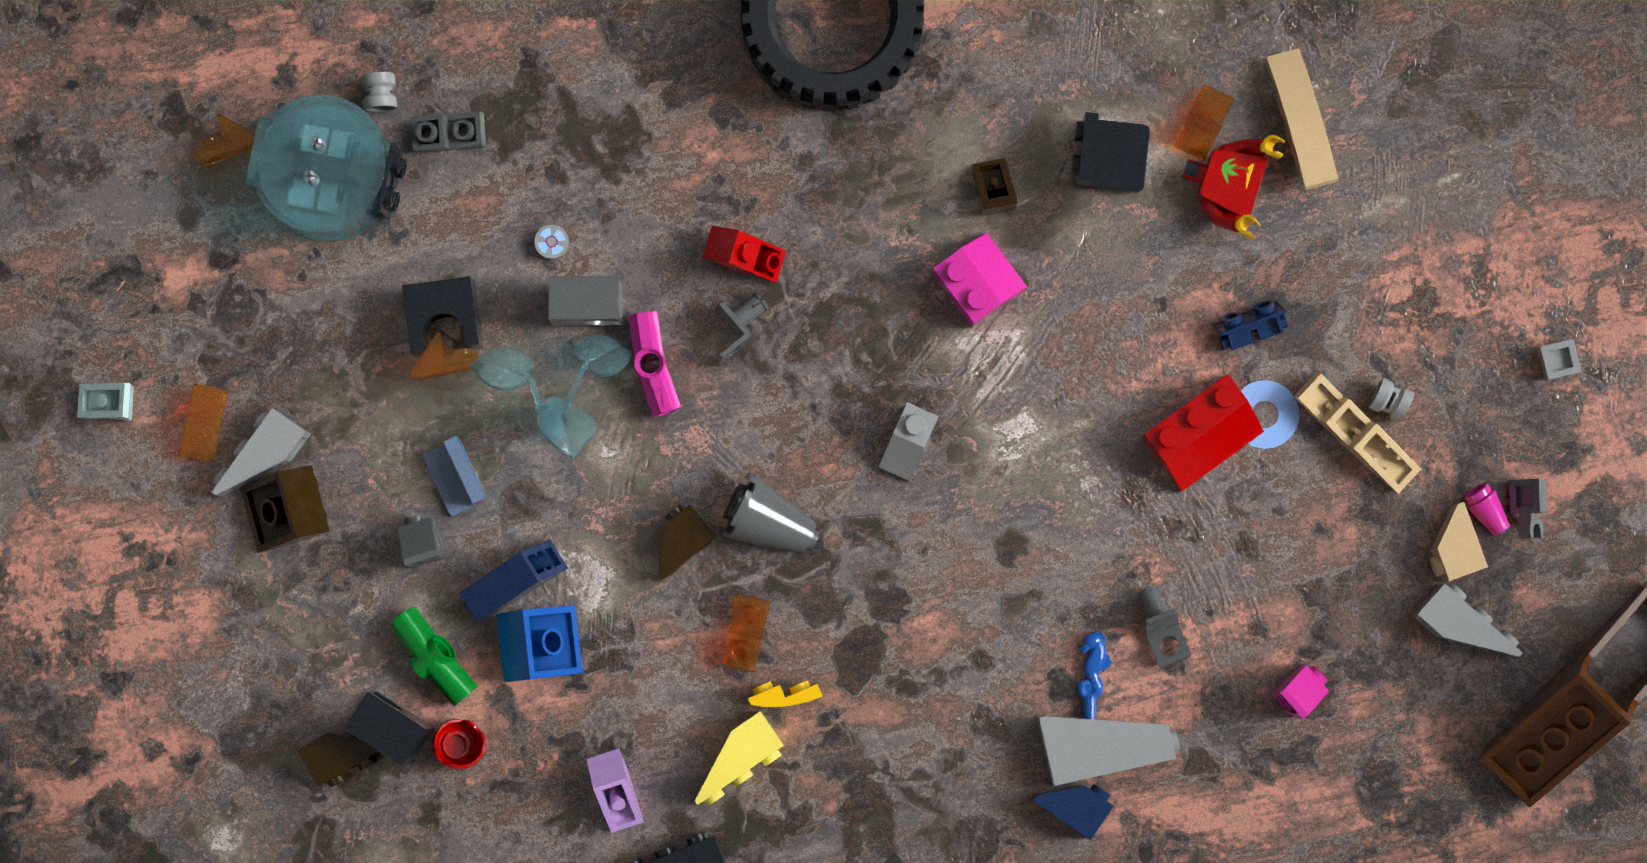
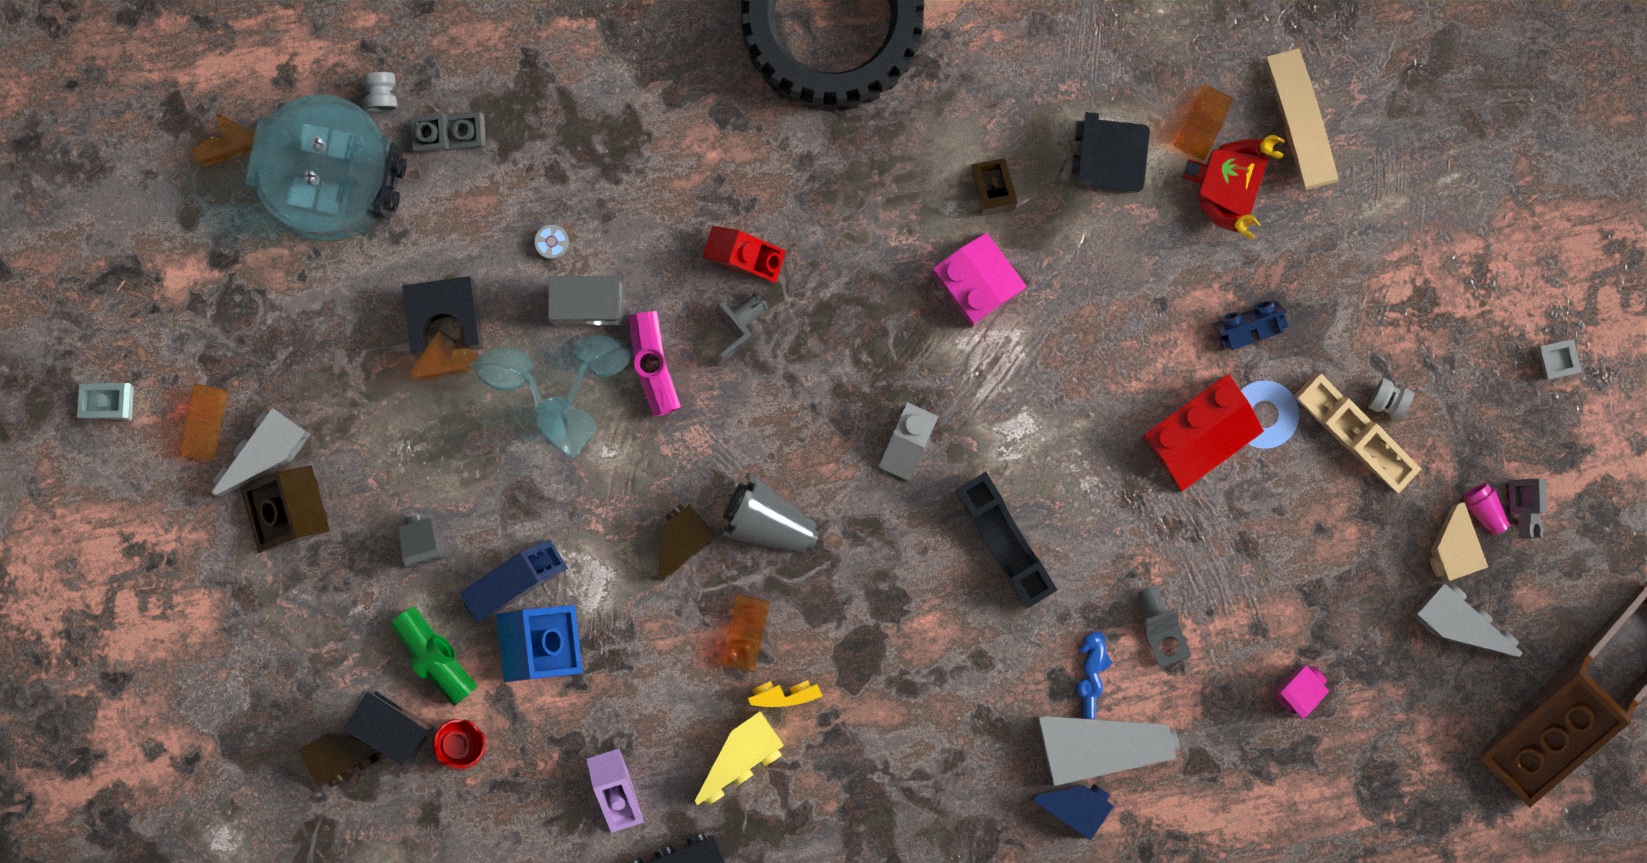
sand blue panel [423,436,489,516] -> none
none -> black arch [955,472,1058,609]

